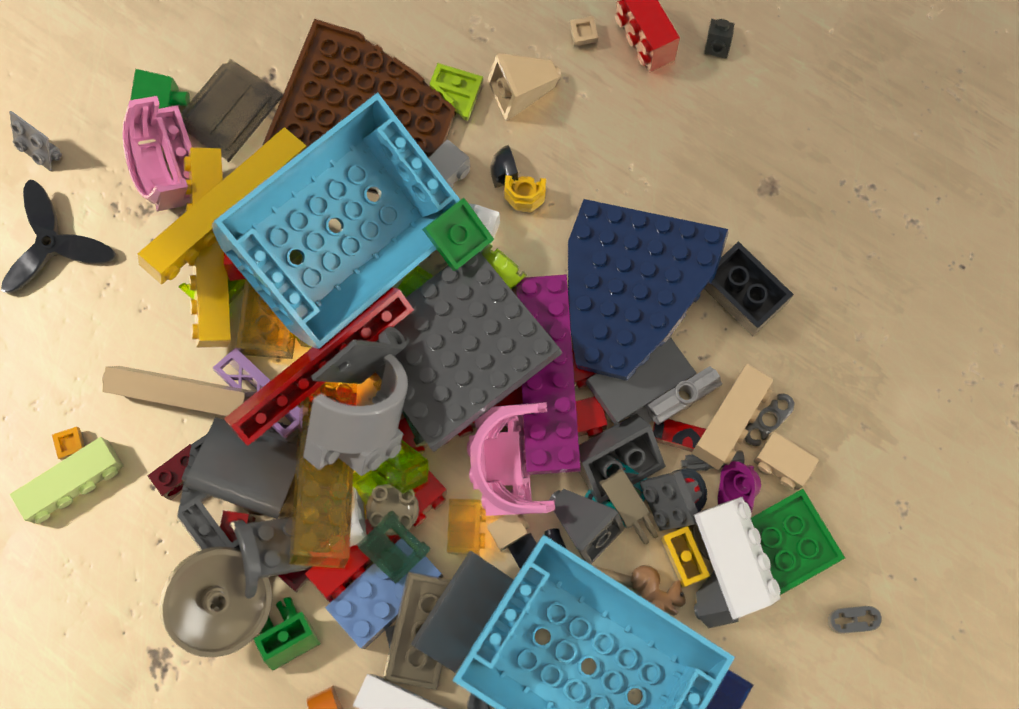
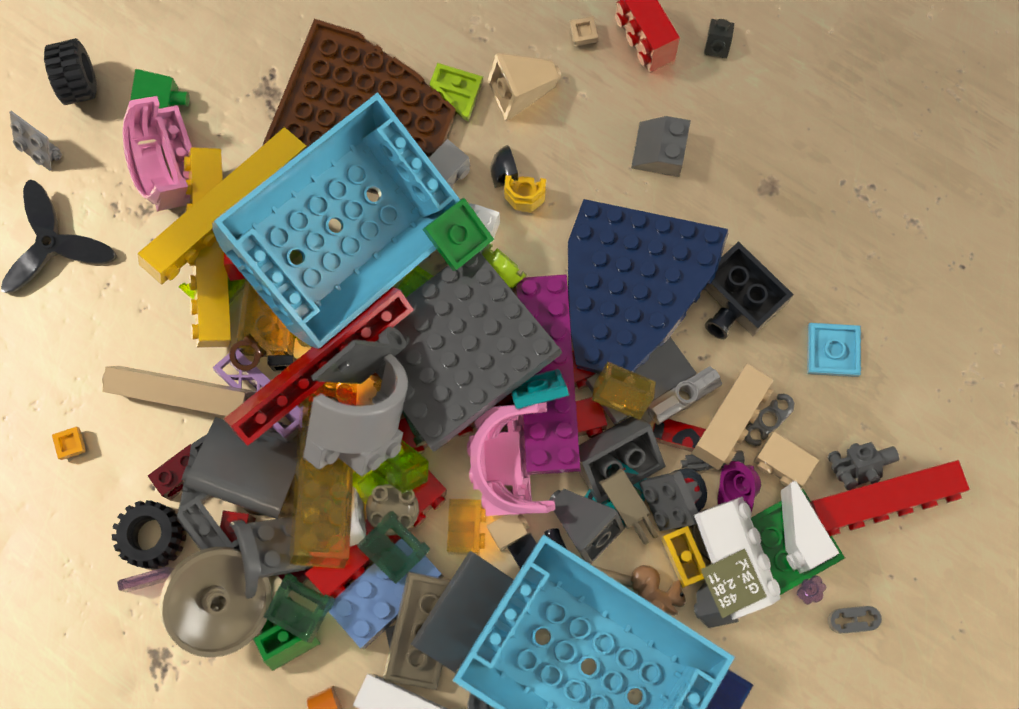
yellowish green brick [10,437,124,523] -> none
clear smoke piece [181,59,284,162] -> none
none -> black tyre [44,38,97,105]
none -> black tyre [112,500,186,569]
none -> tile [117,566,174,592]
none -> reddish brown piece [229,334,267,371]
none -> clear green plate [264,573,335,643]
none -> black tile [267,355,297,371]
none -> teal tile [511,369,569,409]
none -> clear yellow brick [592,362,656,420]
none -> dark grey slope [631,116,691,177]
none -> olive sticker [701,549,767,618]
none -> black piece [705,308,736,339]
none -> white slope [781,480,839,573]
none -> plant [797,575,826,604]
none -> medium azure tile [807,323,861,377]
none -> red brick [809,460,970,537]
none -> dark grey piece [827,442,899,490]

